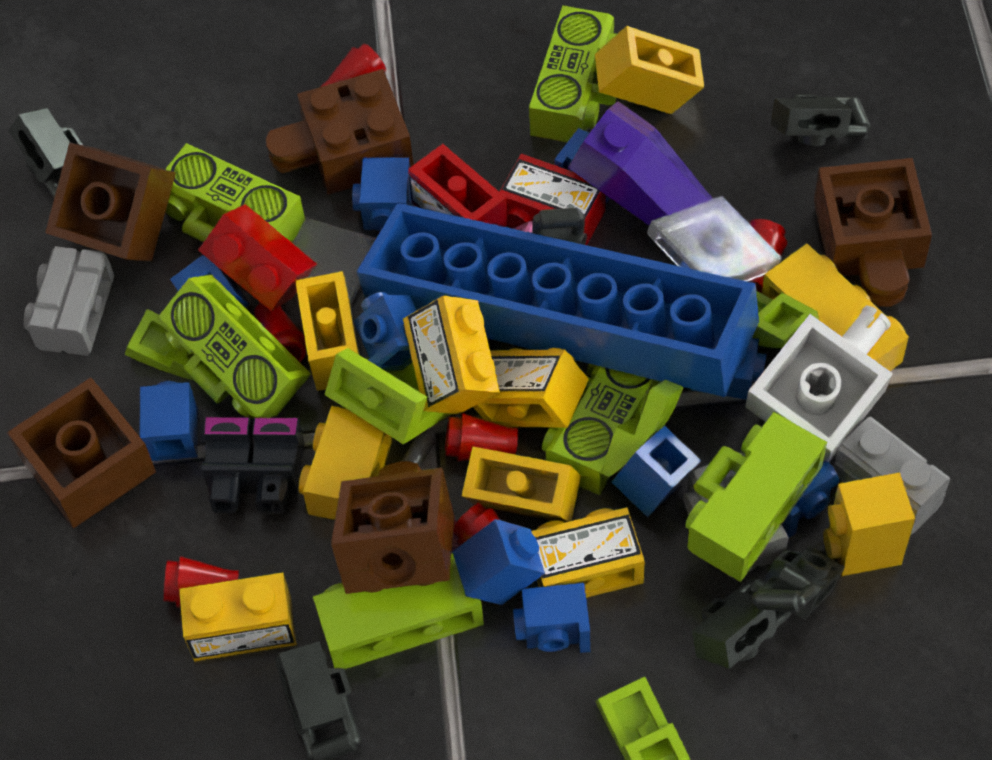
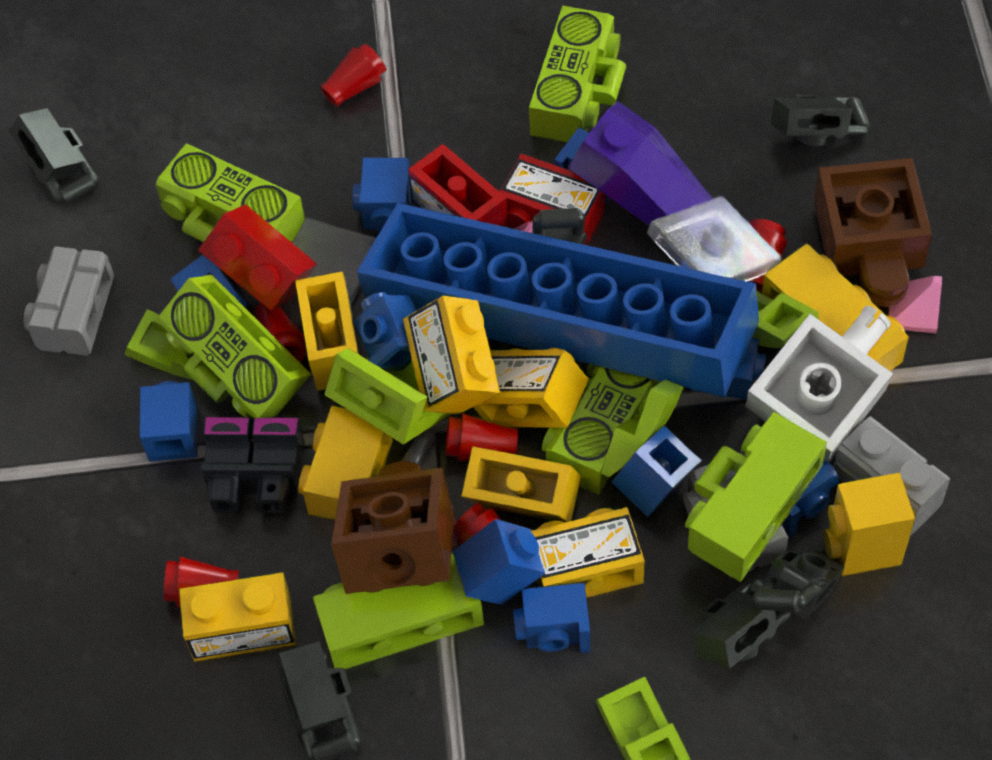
reddish brown brick [7,377,156,528] -> none
reddish brown brick [45,143,176,262] -> none
reddish brown brick [266,69,414,195] -> none
yellow brick [595,26,704,114] -> none
none -> bright pink slope [888,276,942,333]

